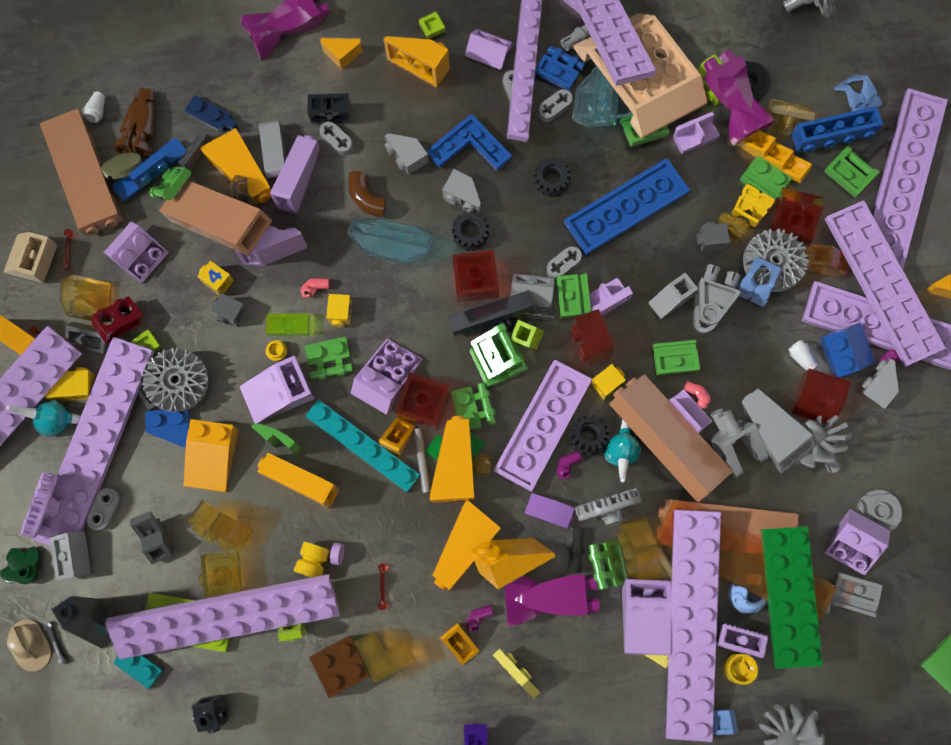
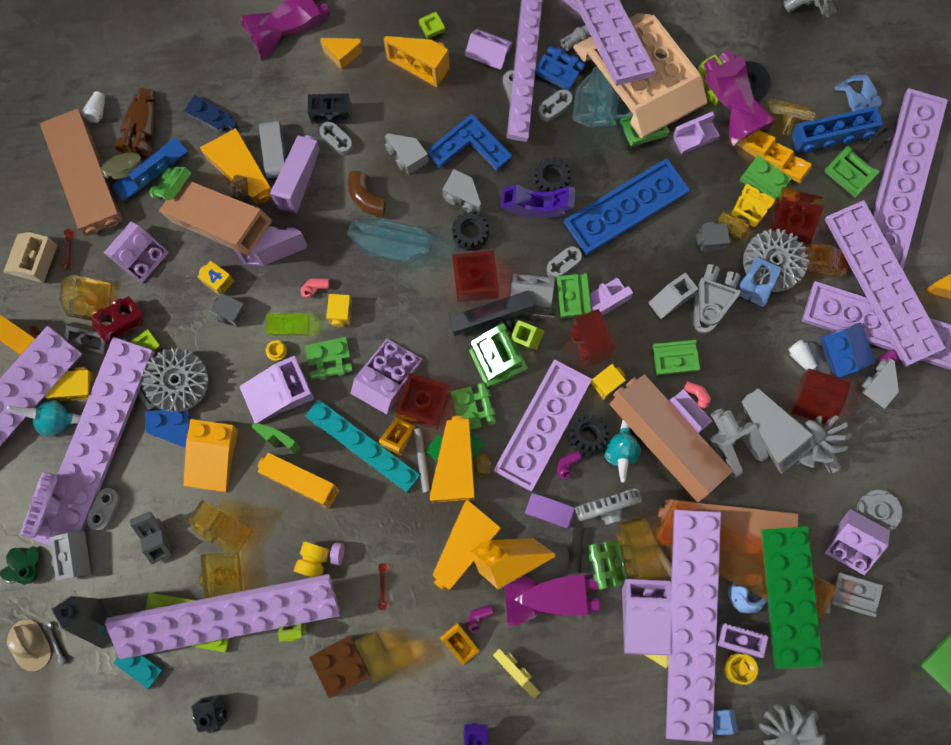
flat silver slope [177,131,212,171] -> none
none -> dark purple arch [501,184,575,218]

